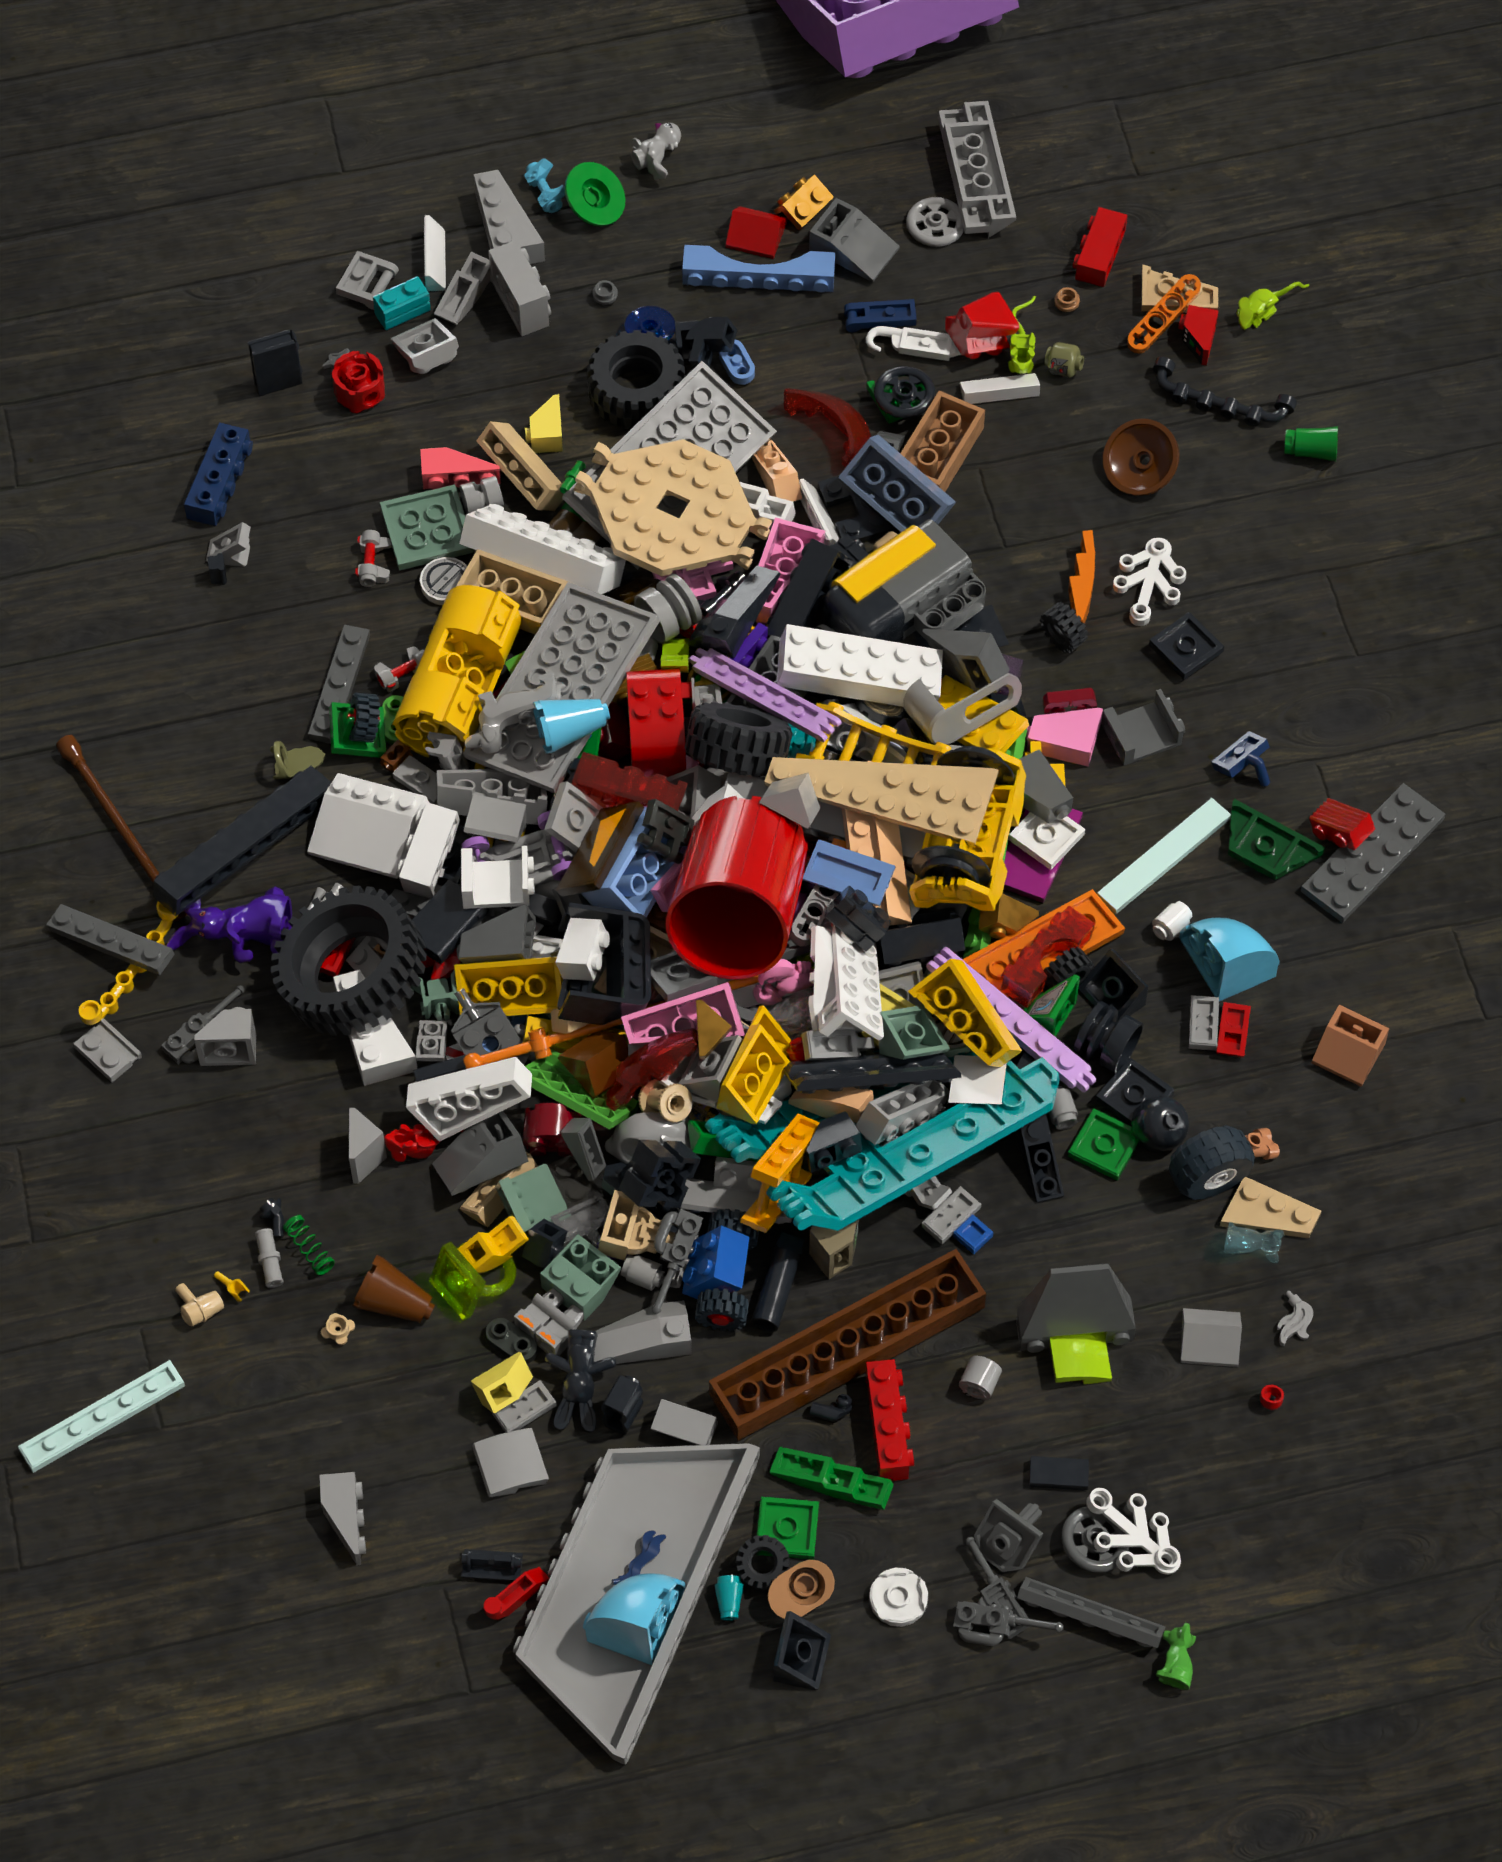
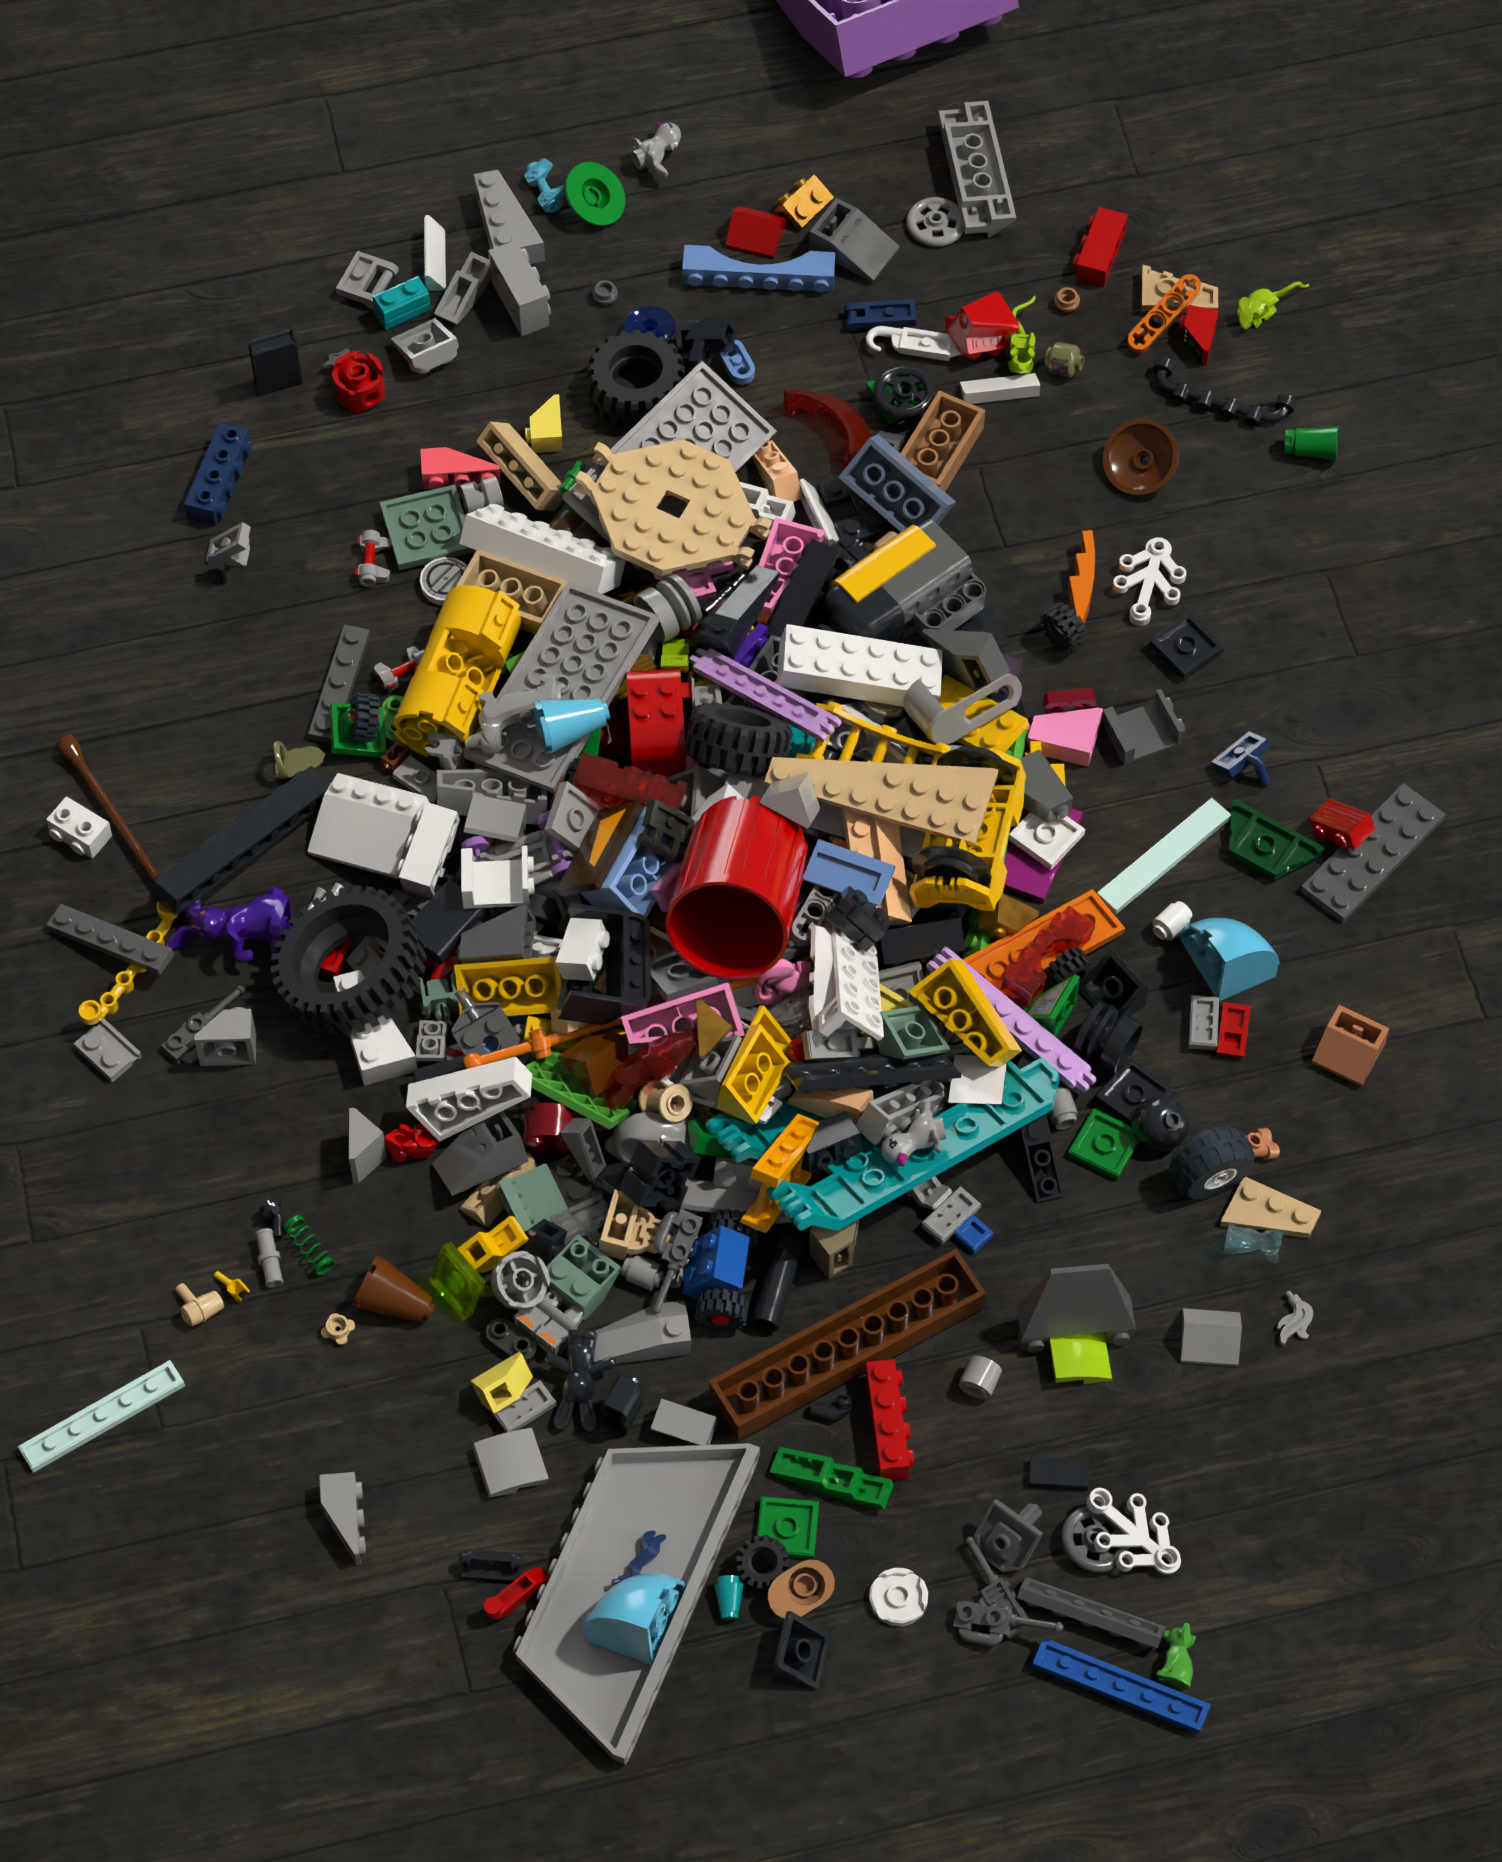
red hinge [1260,1385,1284,1411] -> none
none -> white brick [46,796,112,859]
none -> light grey cylinder [491,1251,550,1310]
none -> light grey animal [881,1101,947,1167]
none -> blue plate [1032,1637,1211,1734]

